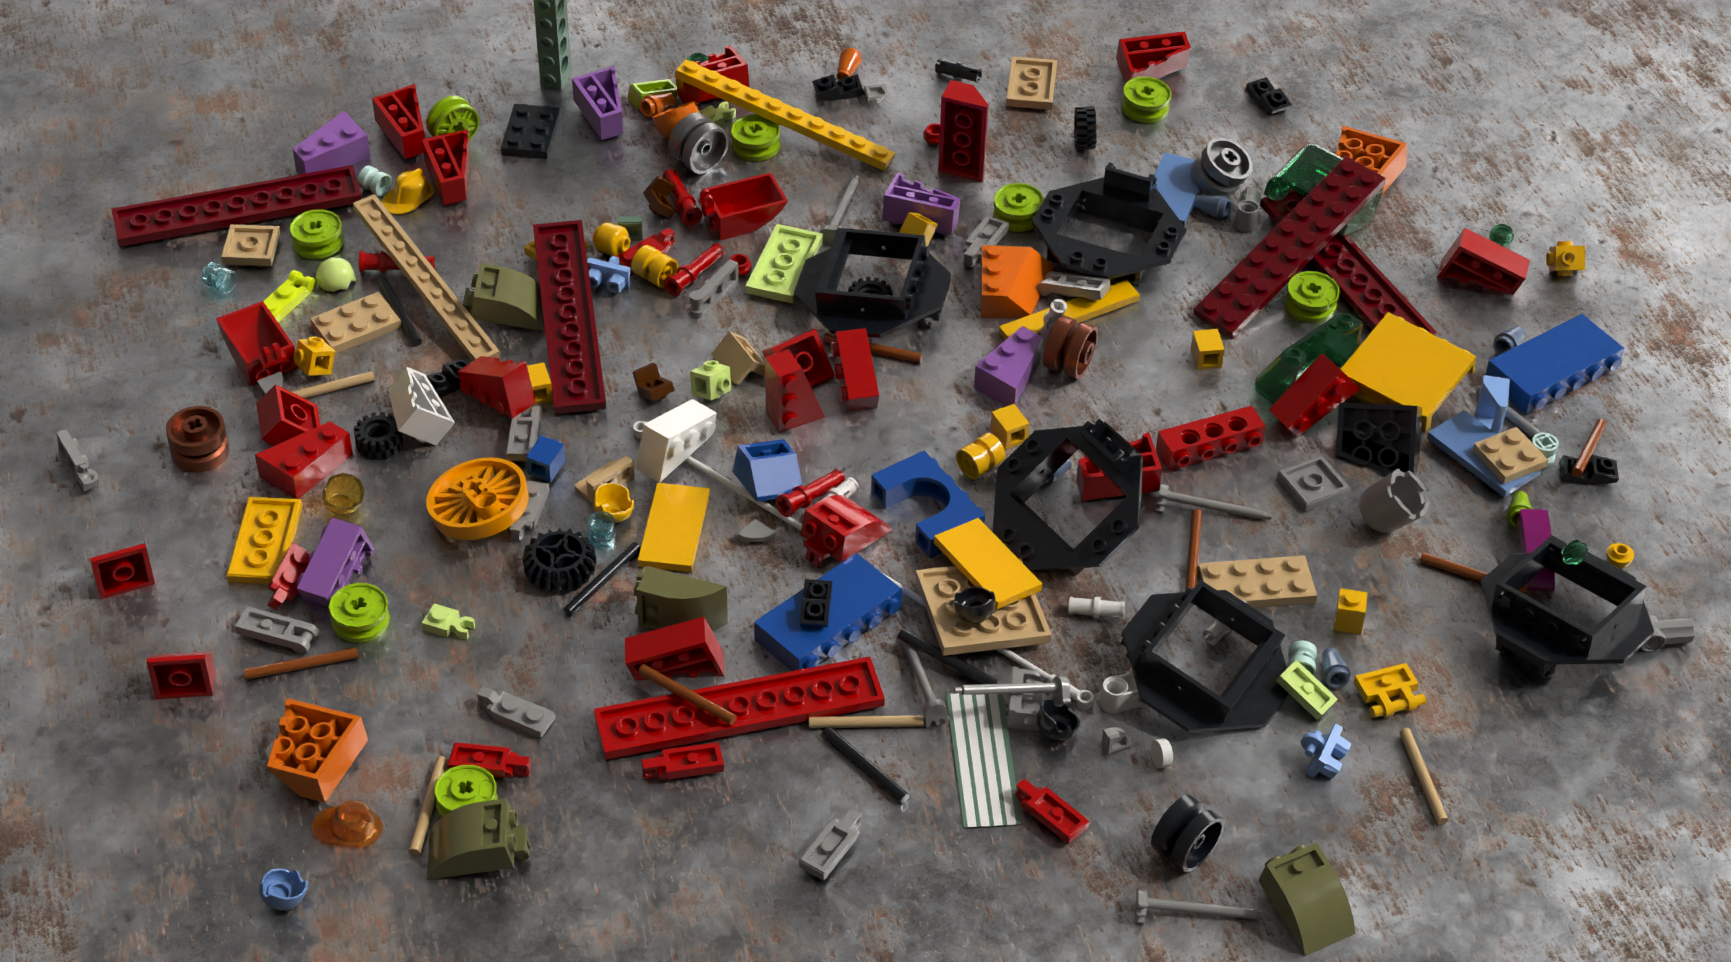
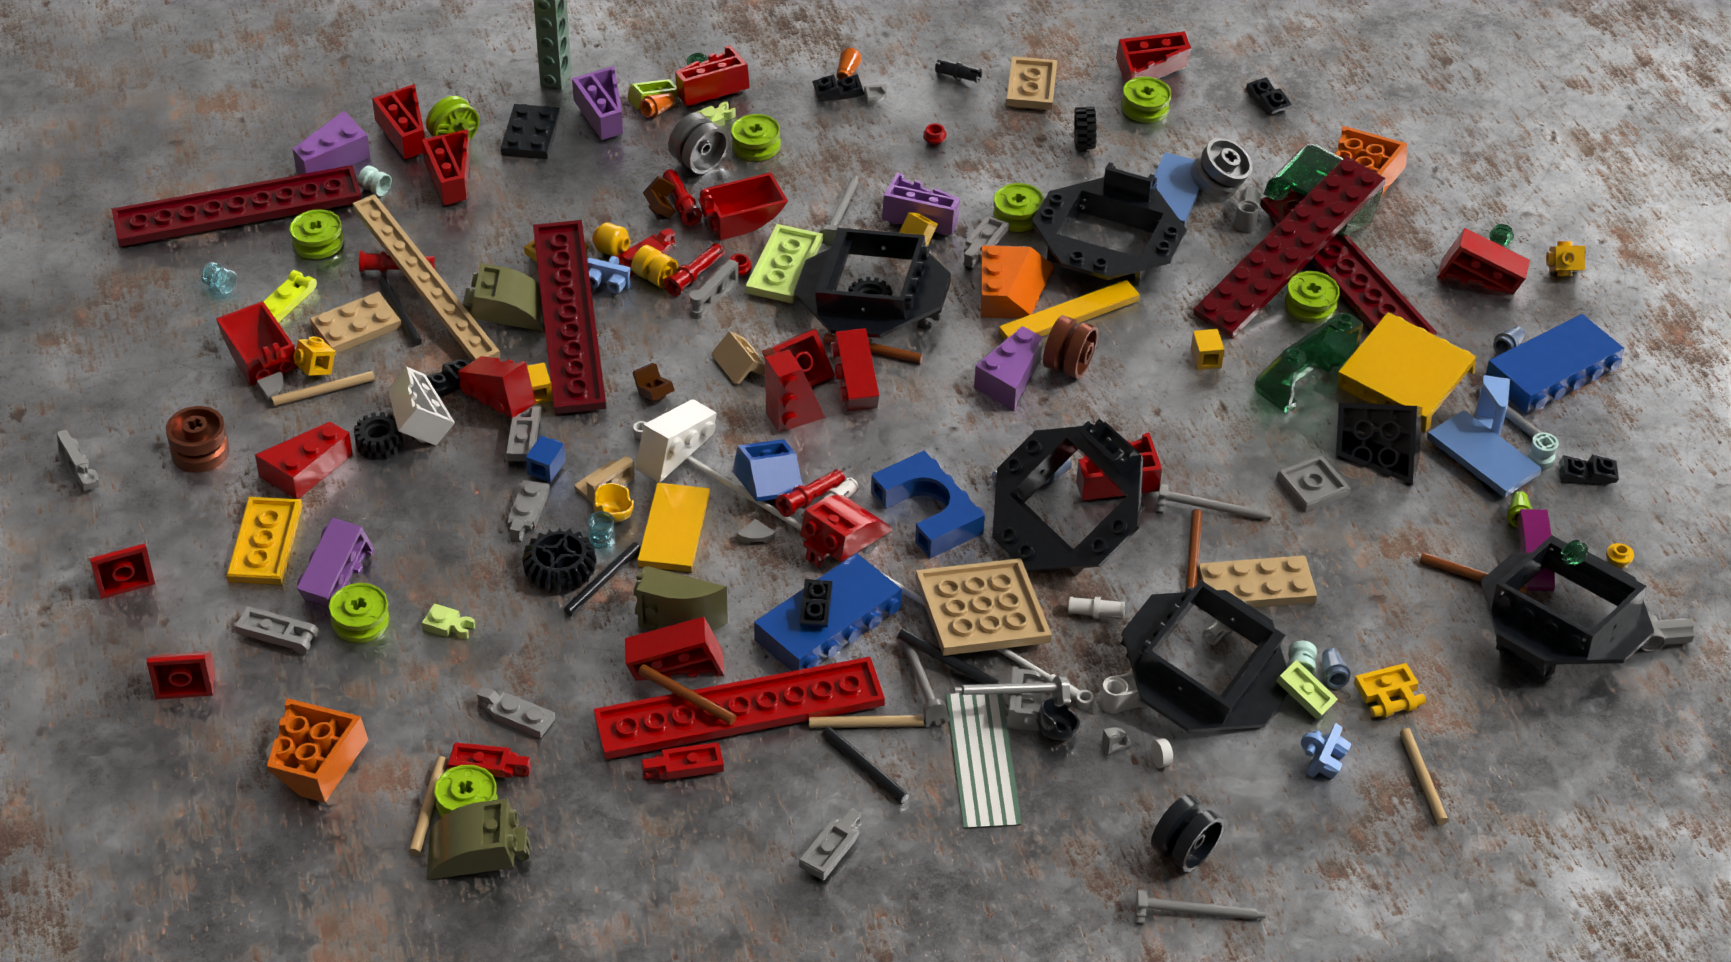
tan plate [221,224,280,266] -> none
dark orange bar [244,647,359,680] -> none
red slope [256,384,321,446] -> none
medium blue hair [259,868,308,911] -> none
red hinge [267,542,311,611] -> none
clear orange piece [312,800,383,847] -> none
yellowish green hair [316,257,356,292] -> none
clear yellow hair [322,473,364,516] -> none
yellow piece [382,168,435,215] -> none
light orange piece [426,457,529,540] -> none
sand green tile [617,216,643,240] -> none
orange cylinder [652,101,699,139] -> none
yellow plate [674,60,895,171] -> none
yellowish green brick [690,360,731,400] -> none
yellow tile [933,518,1042,609] -> none
red slope [938,80,989,182] -> none
black hair [953,586,996,623] -> none
yellow wheel [956,433,1006,480] -> none
yellow brick [990,404,1030,450] -> none
red hinge [1015,778,1089,844] -> none
light grey plate [1037,271,1110,300] -> none
white pin [1040,299,1067,339] -> none
red brick [1156,405,1266,470] -> none
sand blue cone [1194,195,1232,219] -> none
olive piece [1258,843,1356,956] -> none
red wedge [1269,353,1360,437] -> none
yellow brick [1333,588,1368,635] -> none
light grey cylinder [1359,469,1429,533] -> none
tan plate [1472,427,1548,484] -> none
dark orange bar [1572,419,1607,478] -> none

